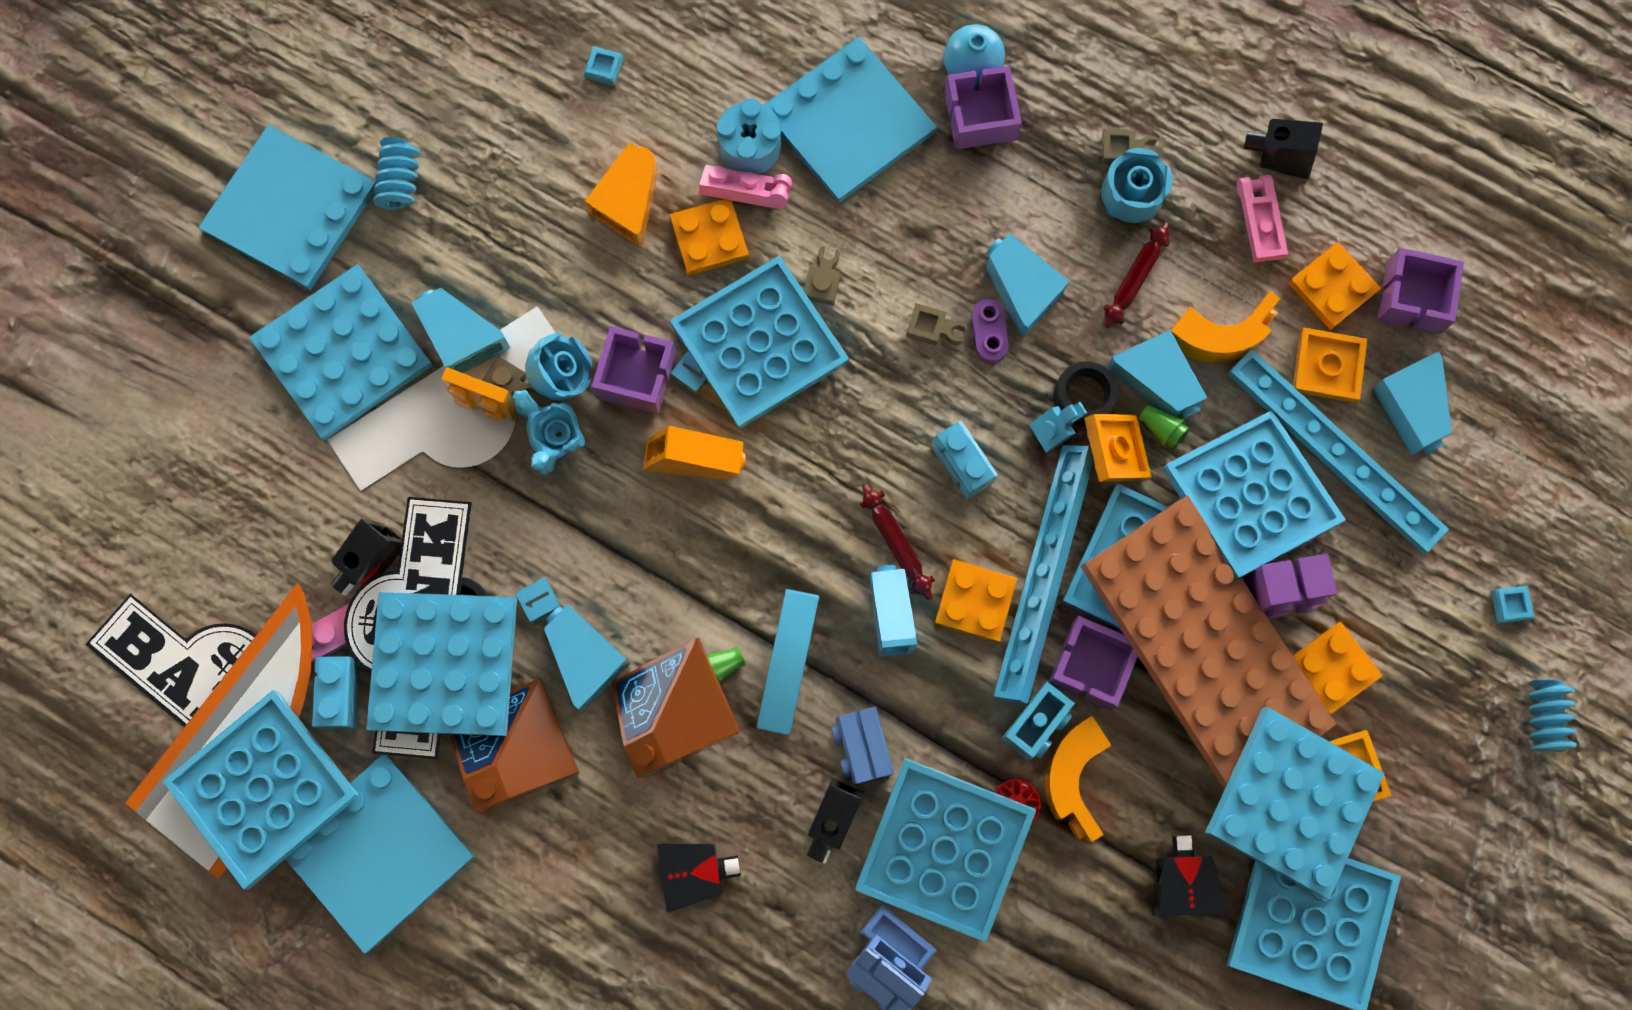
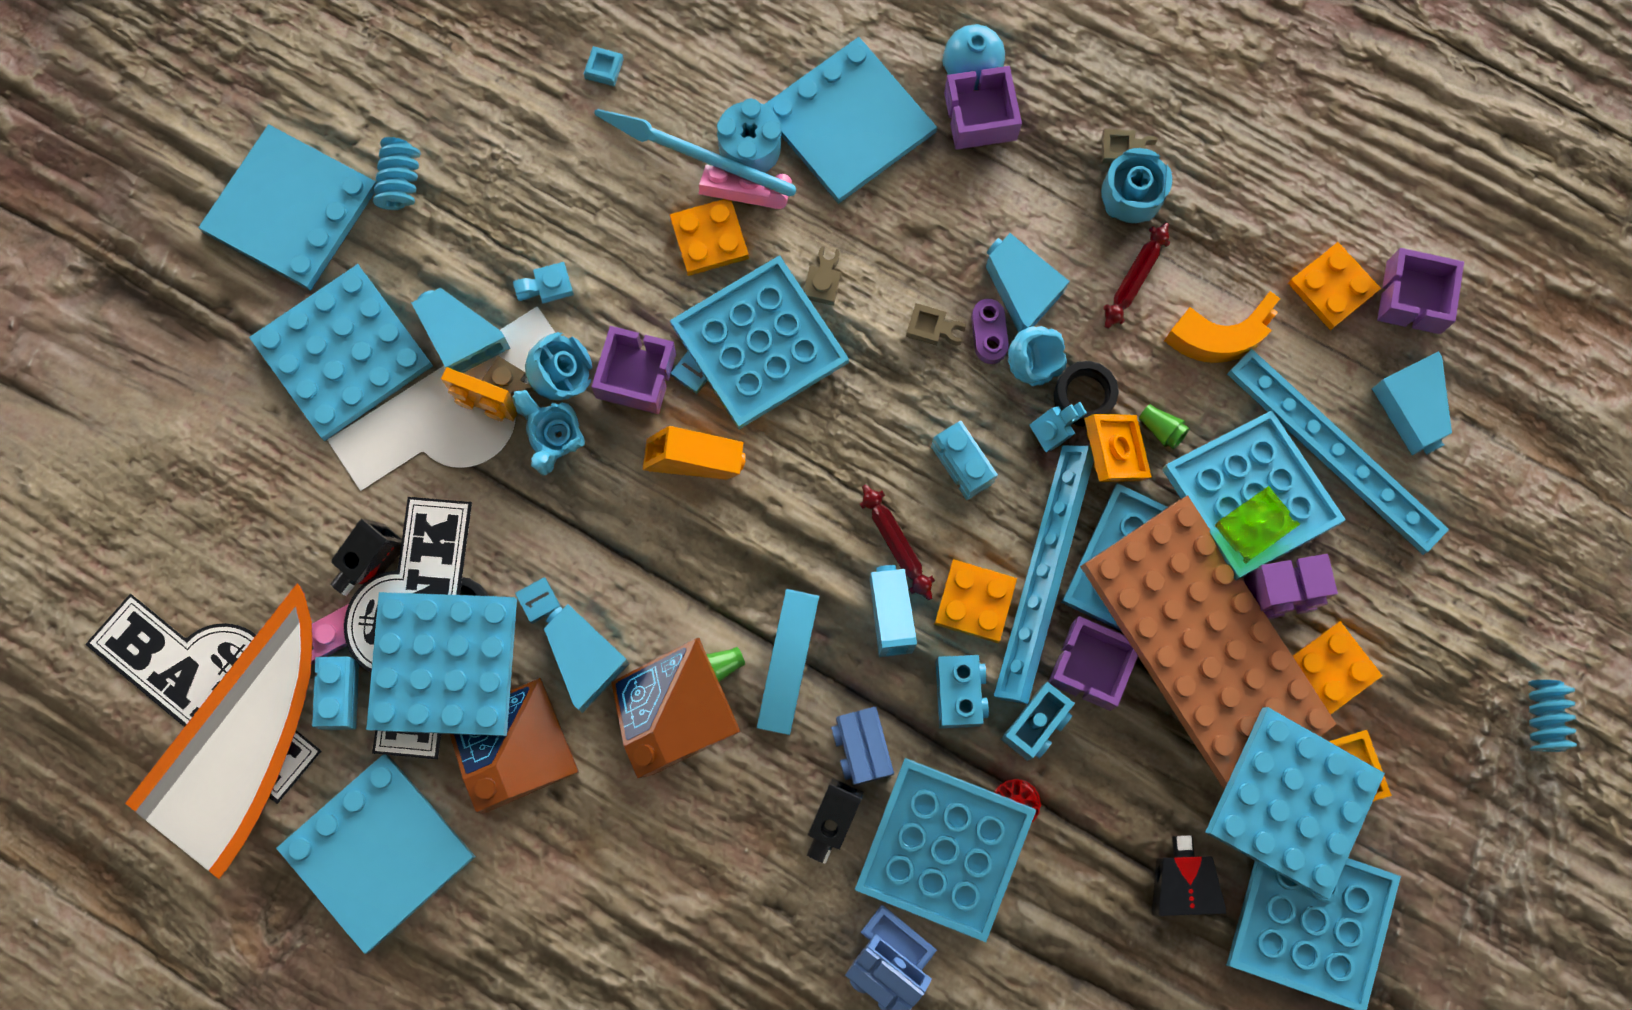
medium azure plate [162,690,359,890] -> none
light orange slope [585,142,658,247] -> none
black torso [657,843,741,912] -> none
light orange arch [1045,716,1111,843] -> none
medium azure slope [1106,330,1207,420] -> none
bright pink plate [1236,175,1288,263] -> none
black torso [1244,119,1323,179] -> none
light orange plate [1293,327,1367,404] -> none
medium azure tile [1491,586,1535,624] -> none
none -> medium azure plate [513,262,574,303]
none -> medium azure piece [594,109,796,196]
none -> medium azure brick [935,655,989,729]
none -> medium azure hair [1008,326,1067,386]
none -> clear neon green plate [1215,486,1300,564]

